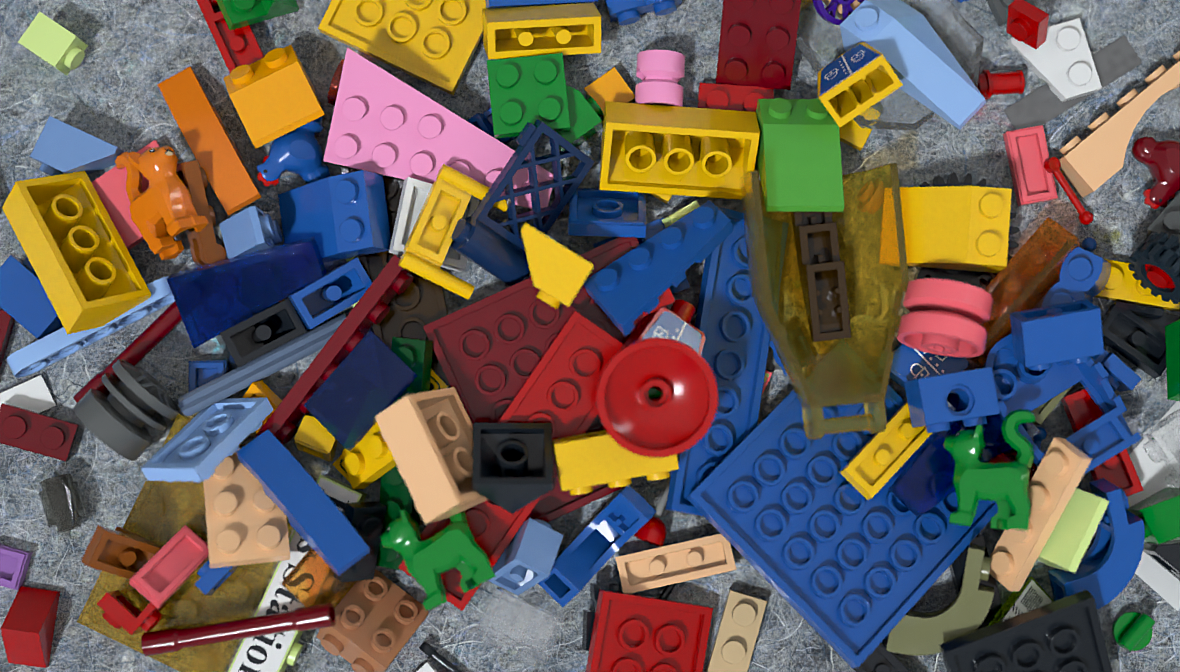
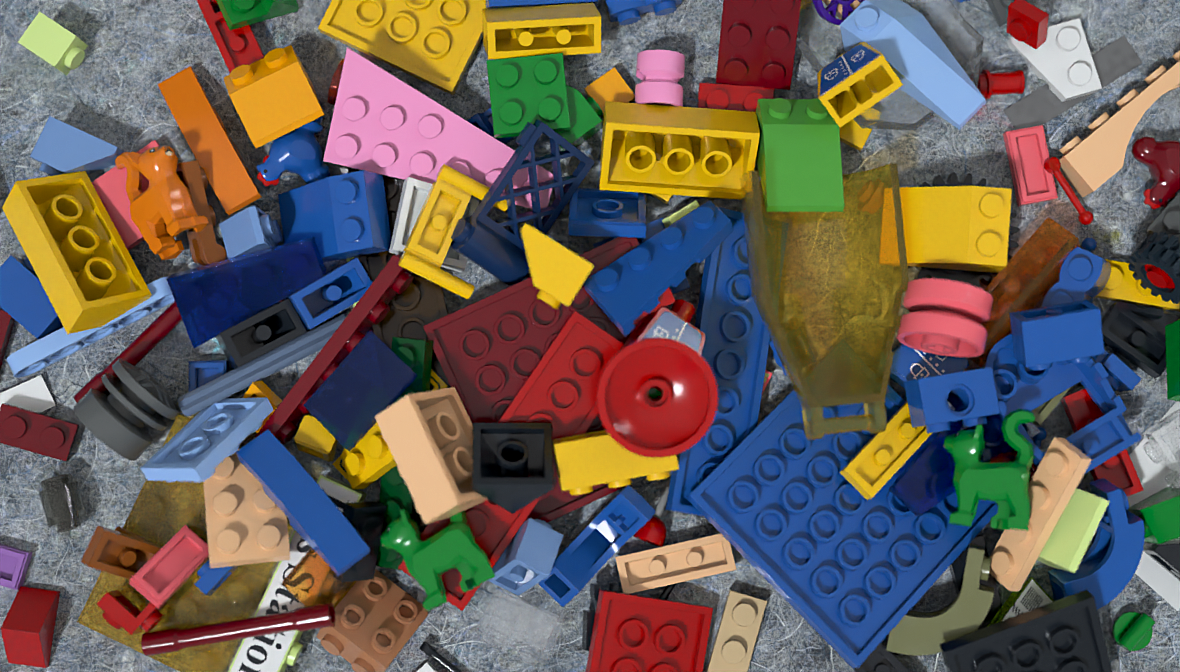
dark brown slope [791,212,851,342] -> none

